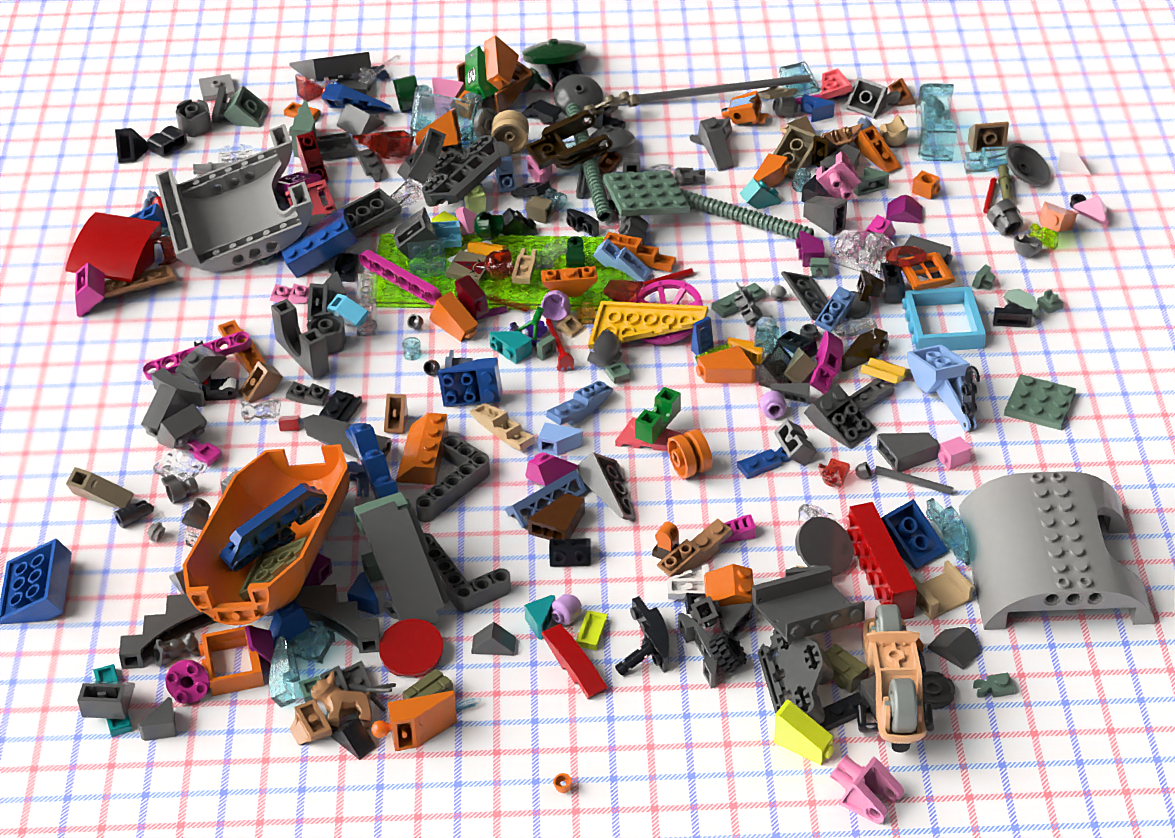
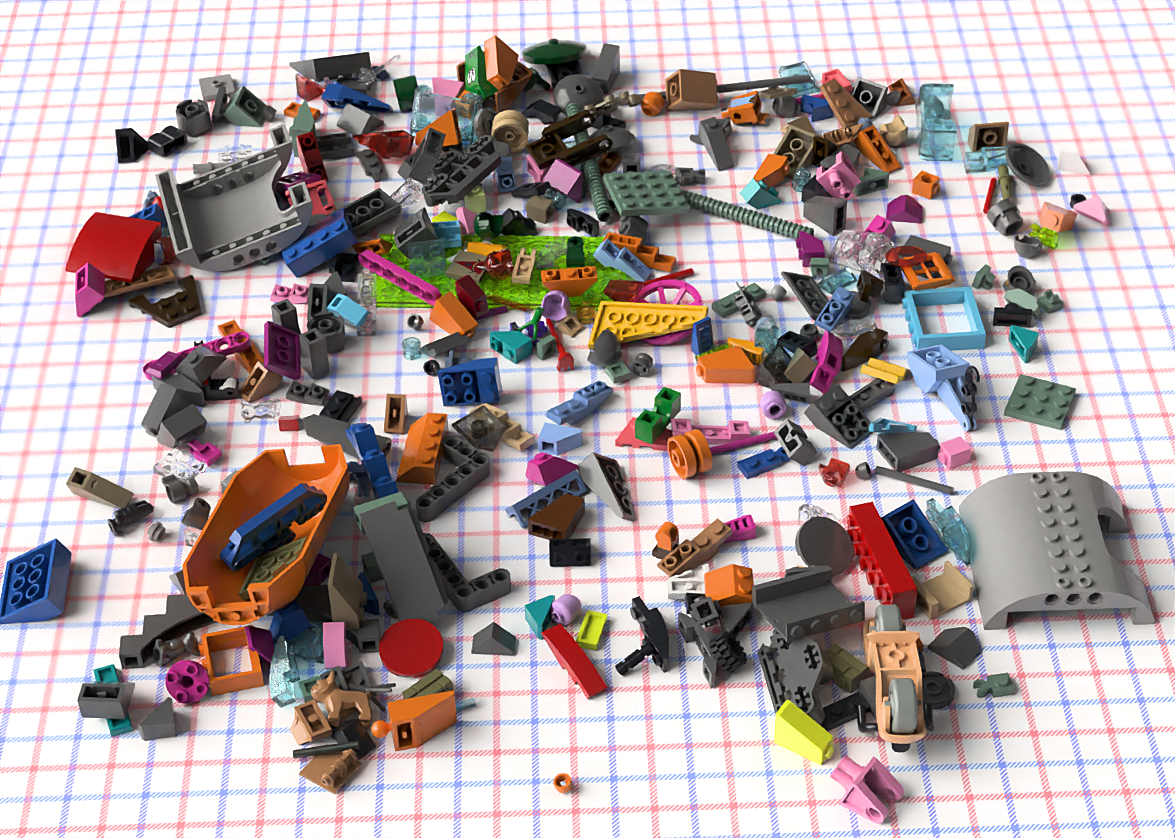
none -> black bush [107,516,124,536]
none -> dark brown wing [128,275,202,328]
none -> magenta tile [146,351,184,379]
none -> dark grey piece [262,105,277,122]
none -> magenta plate [264,321,301,381]
none -> pearl dark grey bar [293,740,360,759]
none -> medium nougat hinge [299,744,362,794]
none -> bright pink slope [323,622,348,669]
none -> dark tan slope [328,553,367,630]
none -> orange slope [352,239,393,255]
none -> dark grey slope [420,332,470,356]
none -> clear smoke slope [452,405,506,452]
none -> slope [543,159,583,203]
none -> dark grey slope [592,43,620,94]
none -> dark grey wheel [631,353,653,377]
none -> orange head [640,91,665,116]
none -> medium nougat slope [665,69,718,111]
none -> bright pink slope [671,418,751,444]
none -> dark pink bar [710,431,777,455]
none -> clear light blue slope [817,266,858,295]
none -> medium nougat wing [819,79,872,128]
none -> medium azure wing [869,418,917,434]
none -> dark grey piece [1003,265,1036,295]
none -> teal slope [1008,325,1039,363]

